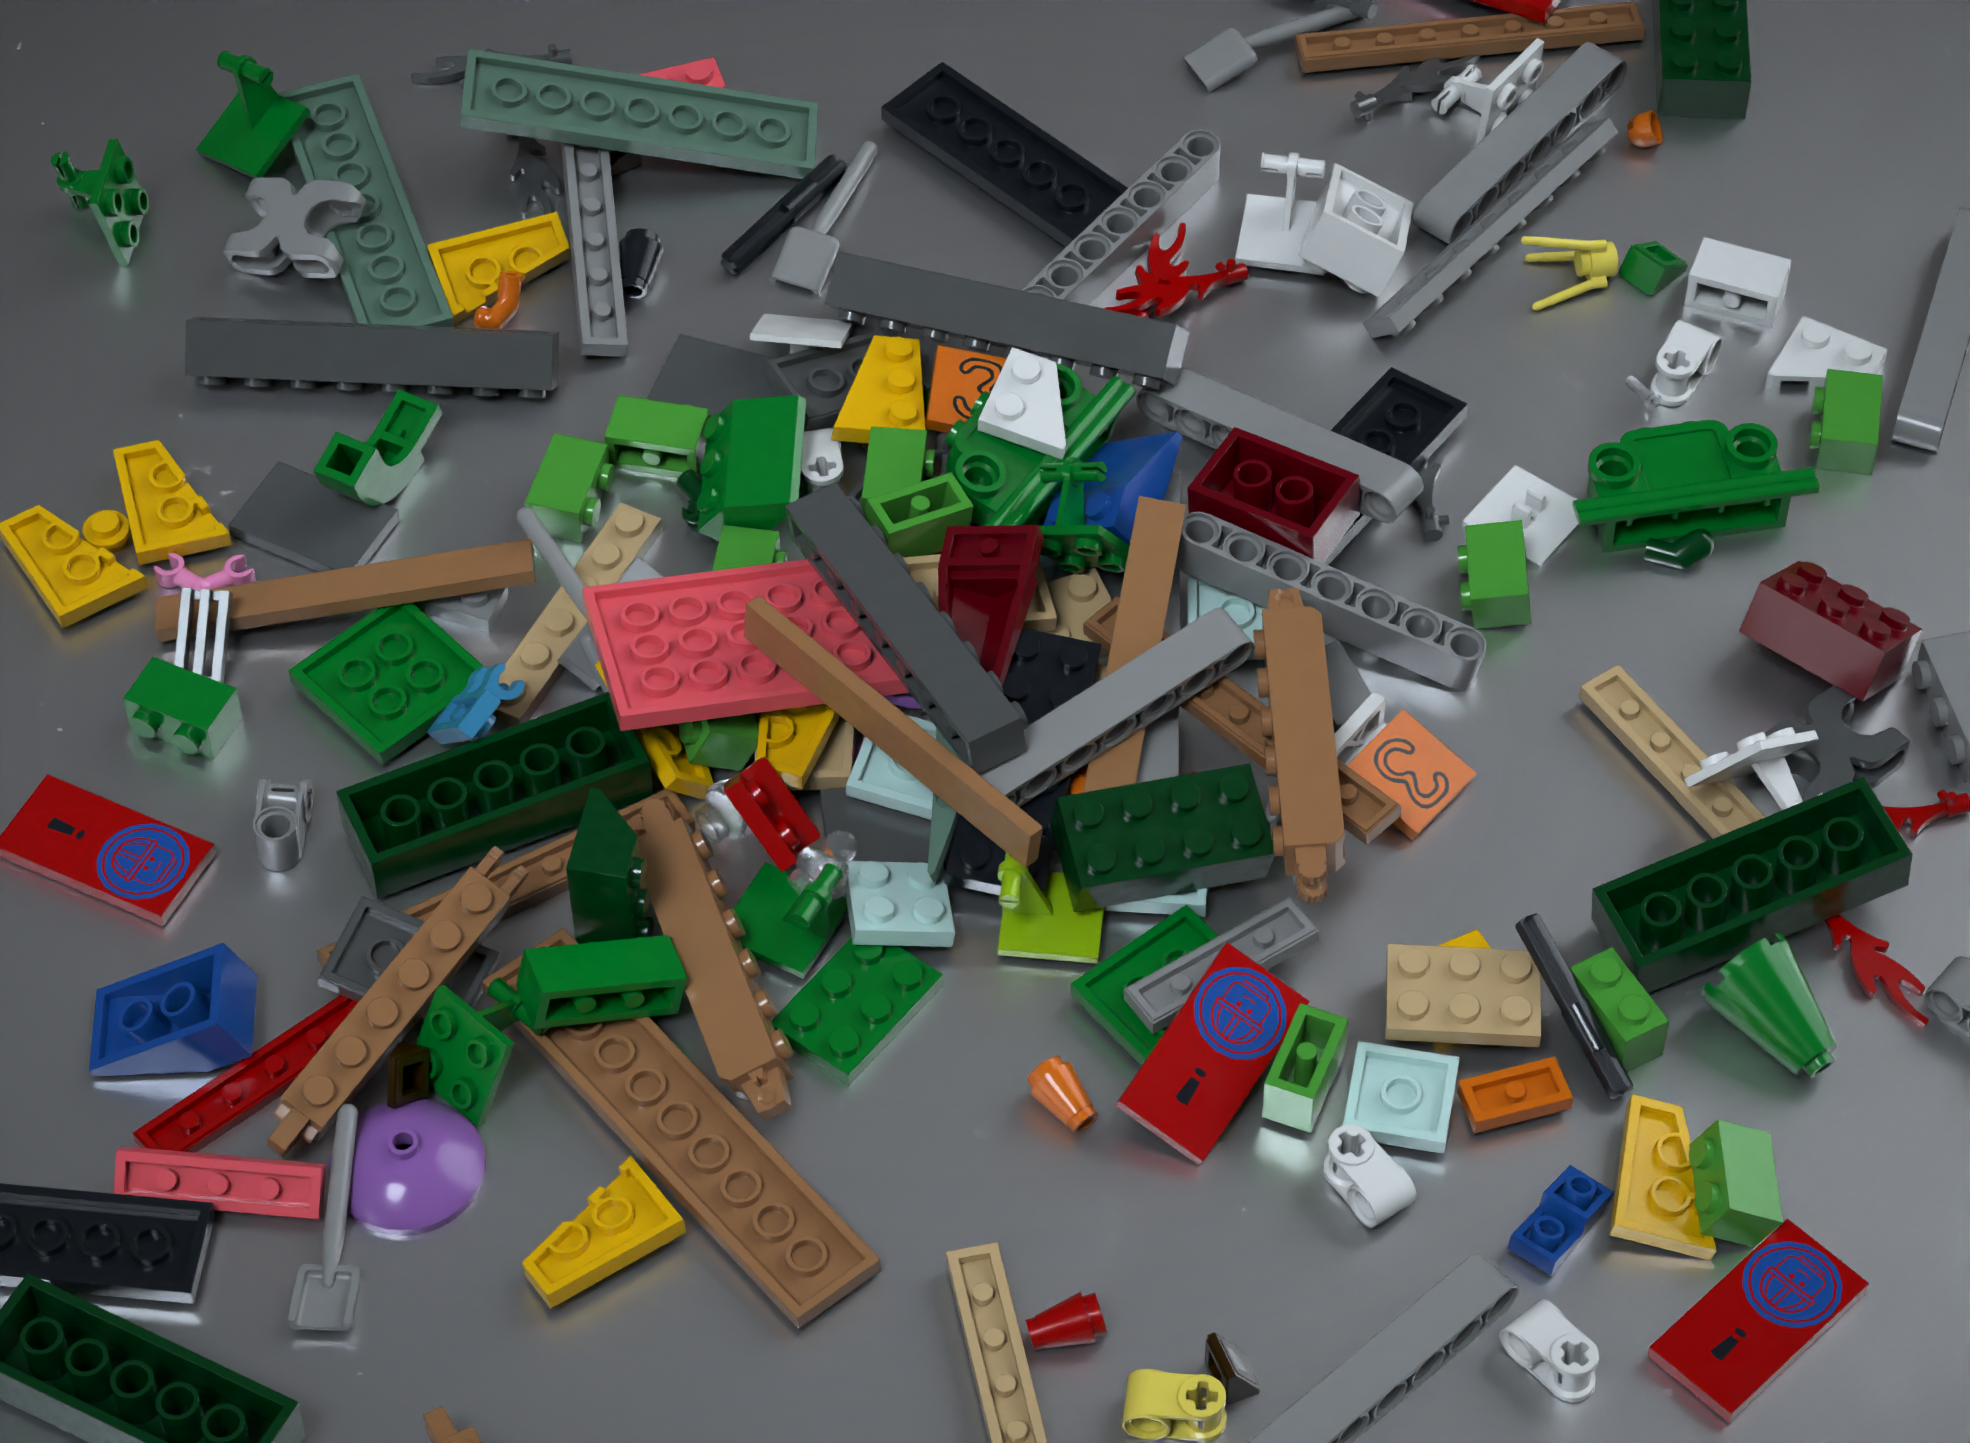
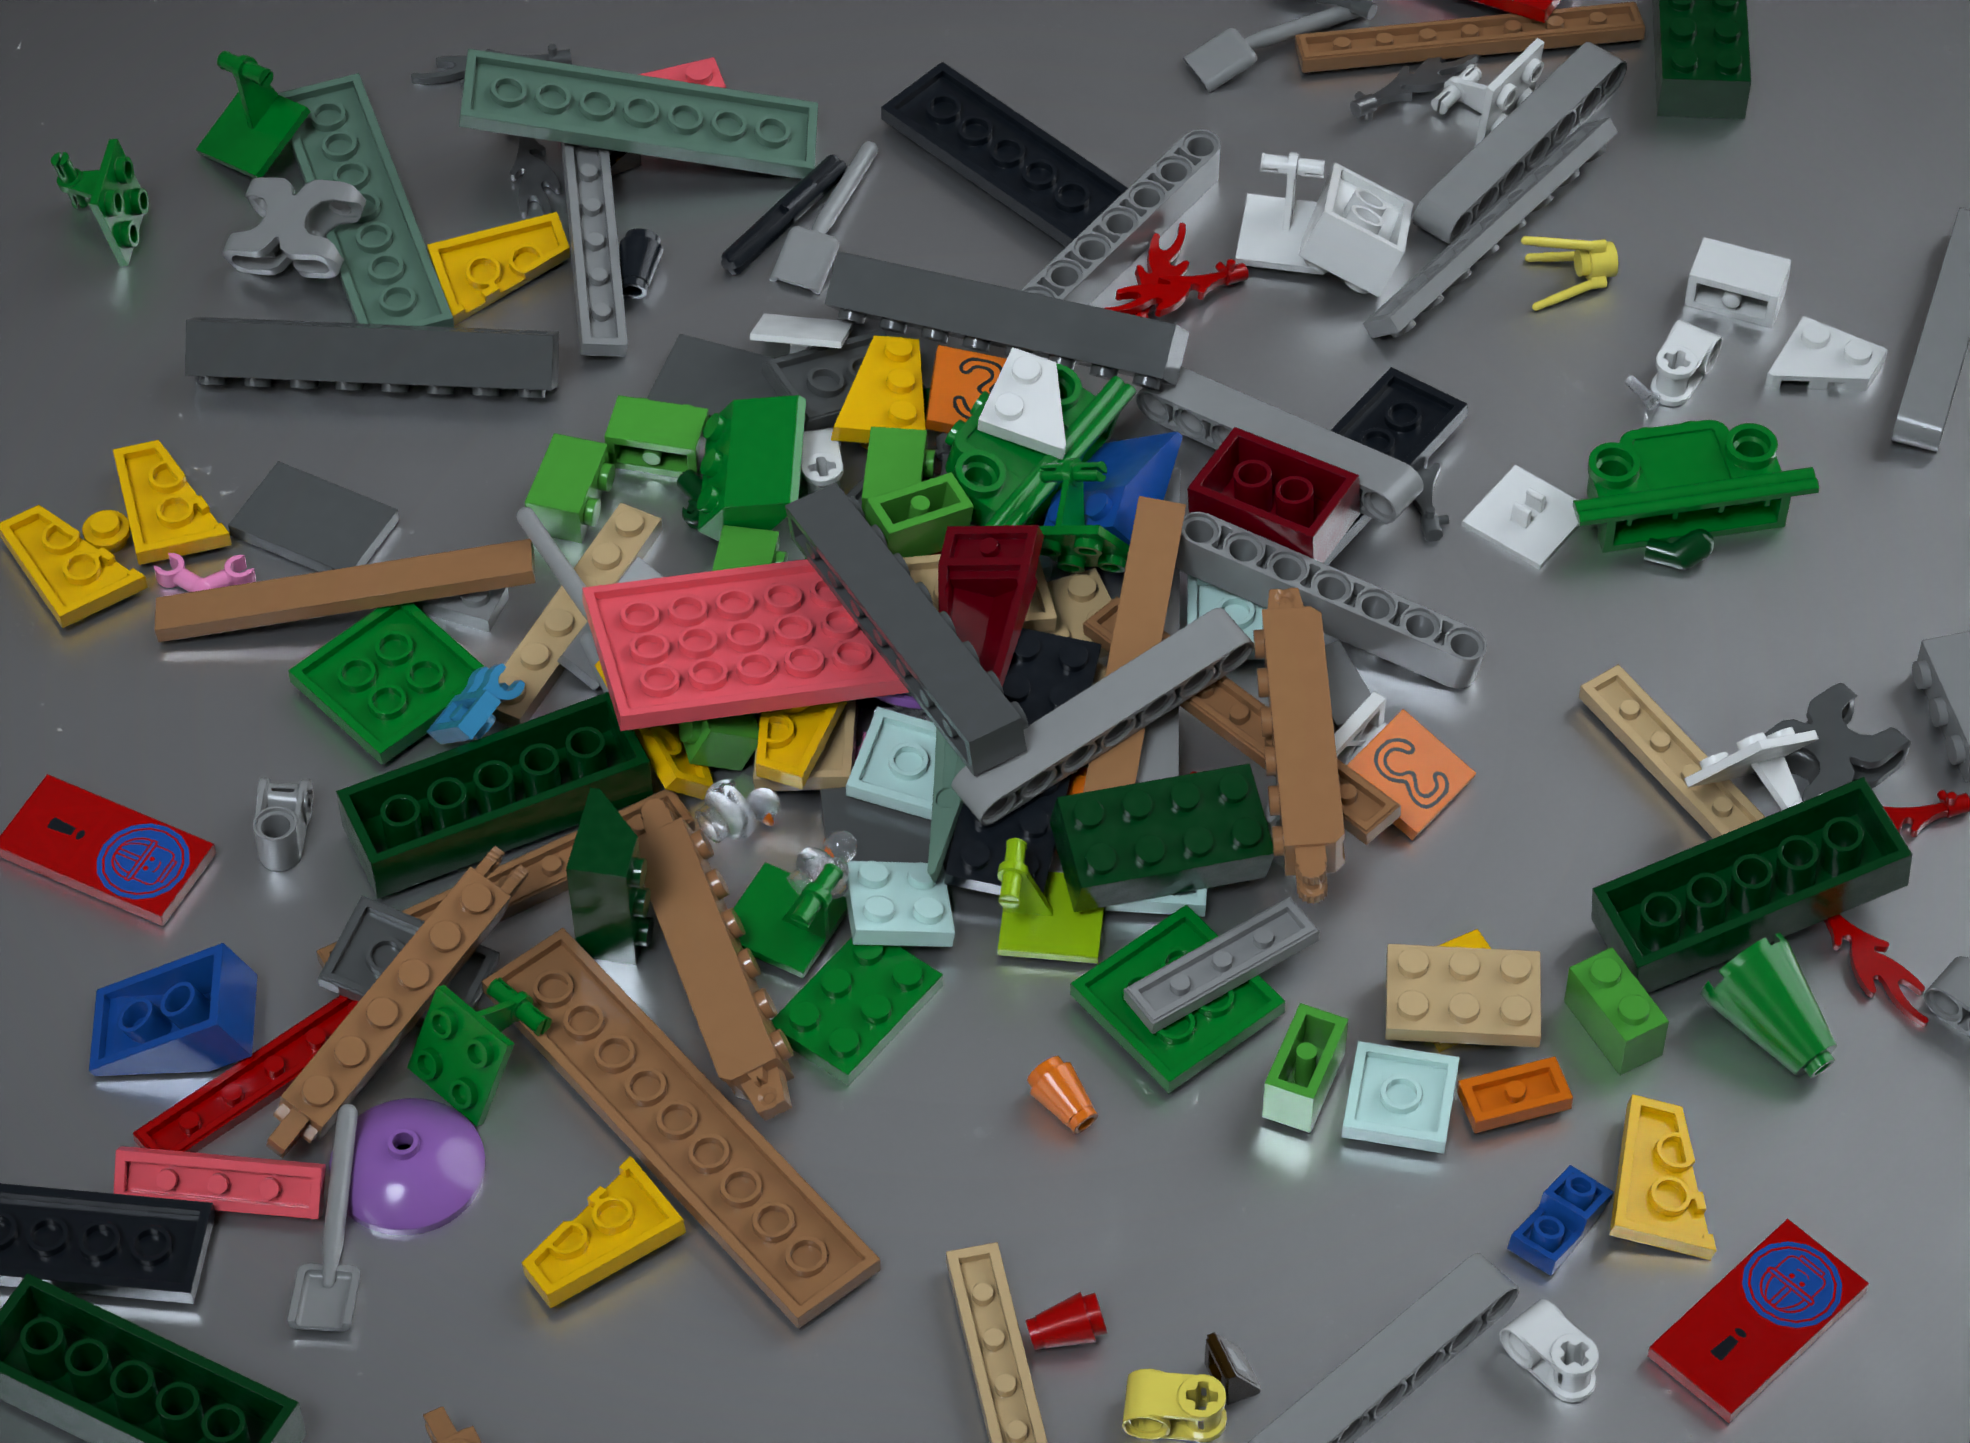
green brick [123,657,243,760] -> none
tile [174,587,233,683] -> none
green arch [313,389,443,506] -> none
dark brown slope [387,1041,430,1108] -> none
orange arm [474,271,522,329] -> none
green brick [516,935,687,1029] -> none
red bracket [724,757,820,872] -> none
medium nougat tile [744,596,1043,868] -> none
red tile [1115,942,1310,1166] -> none
white piece [1323,1124,1417,1228] -> none
bright green brick [1457,520,1532,629] -> none
black axle [1515,913,1633,1100] -> none
green slope [1619,241,1688,295] -> none
orange hinge [1627,110,1663,148] -> none
bright green brick [1689,1119,1783,1248] -> none
dark red brick [1739,561,1923,701] -> none
bright green brick [1809,369,1883,475] -> none

